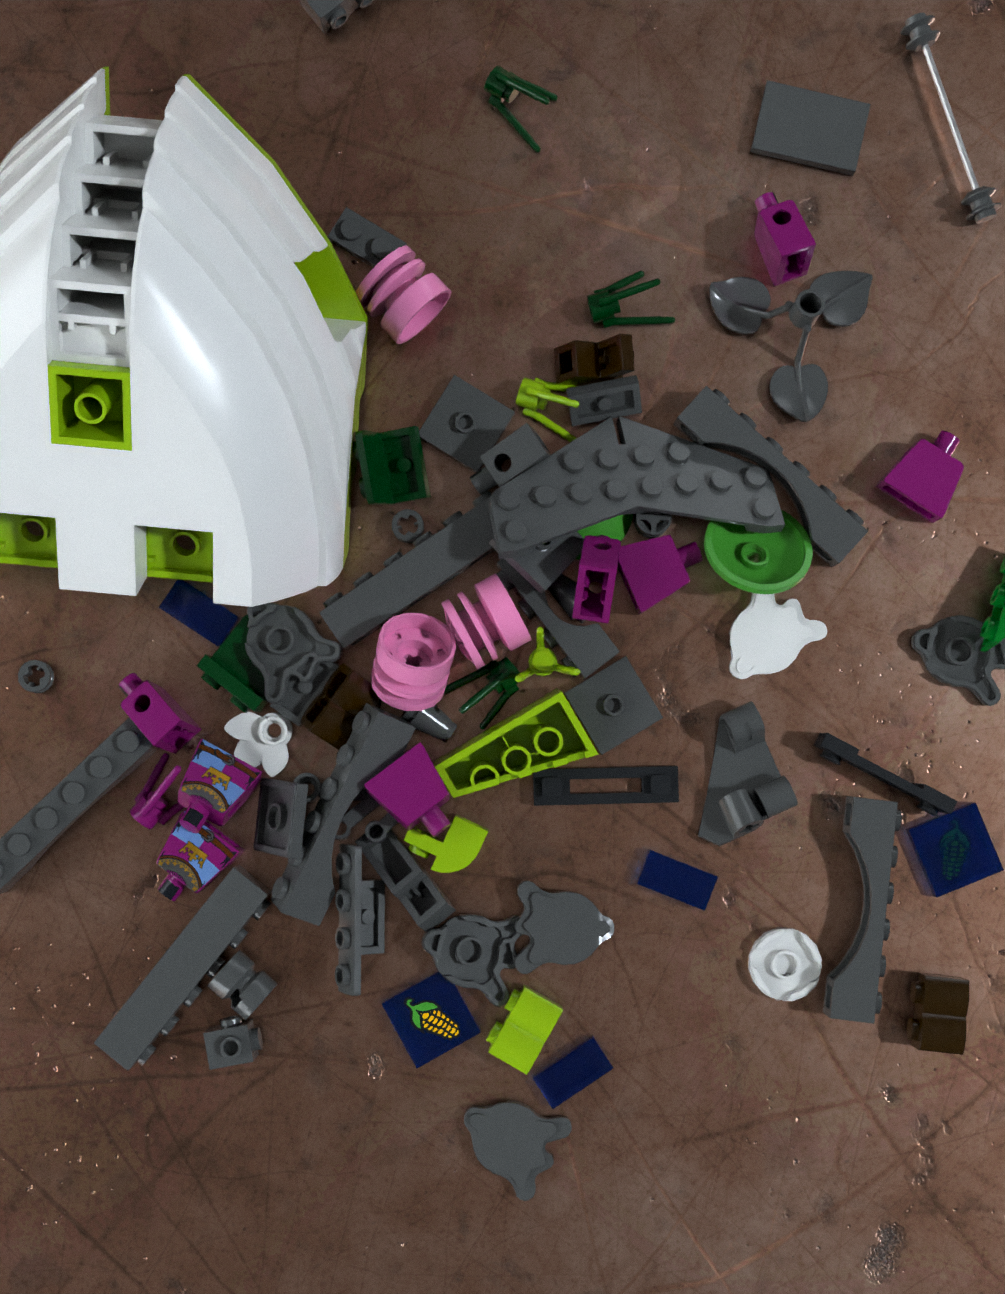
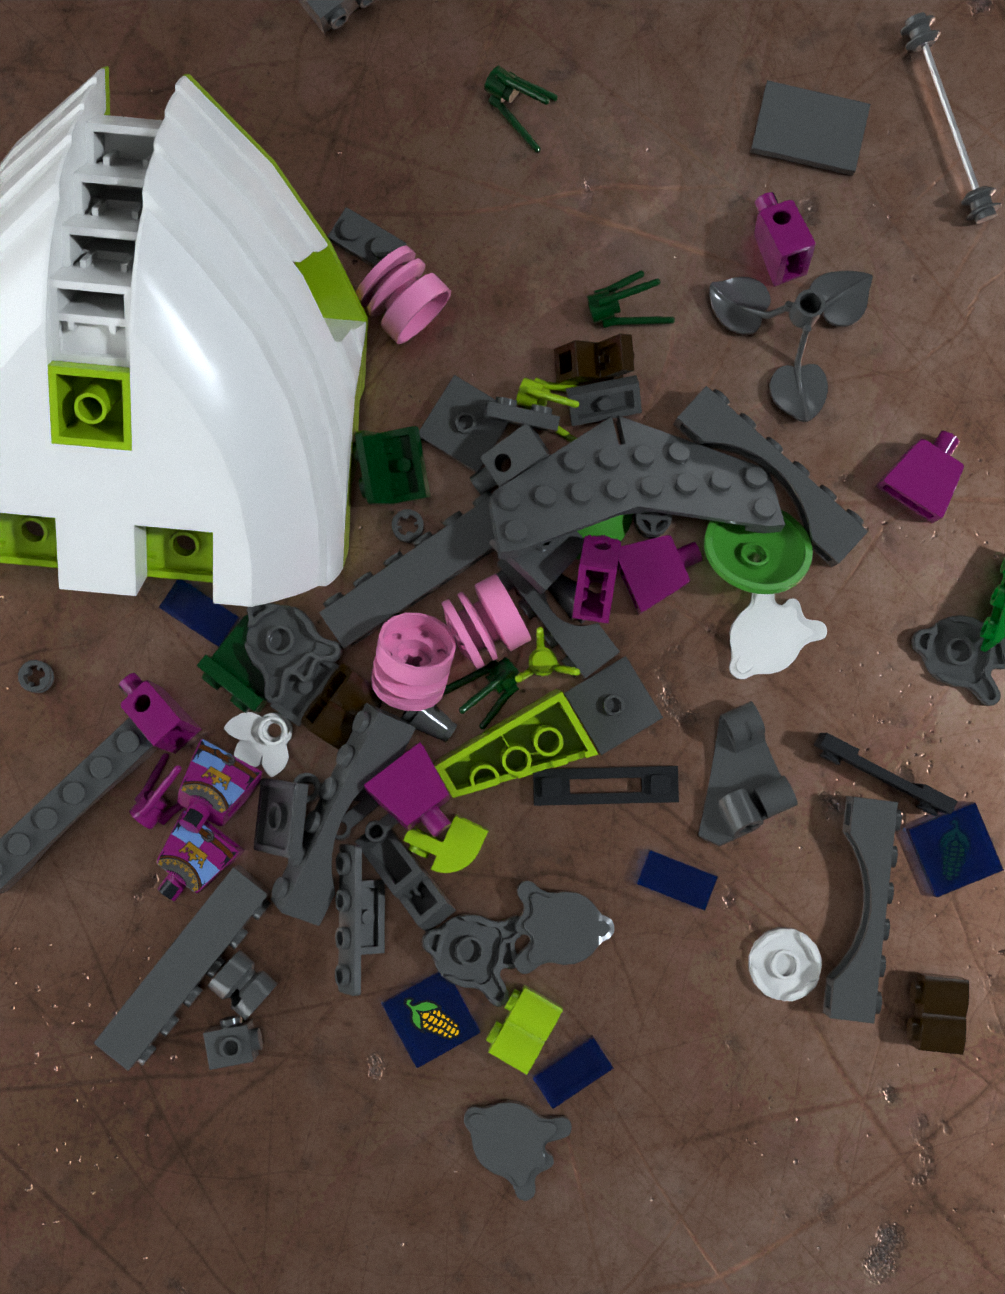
none -> dark grey plate [484,397,560,433]

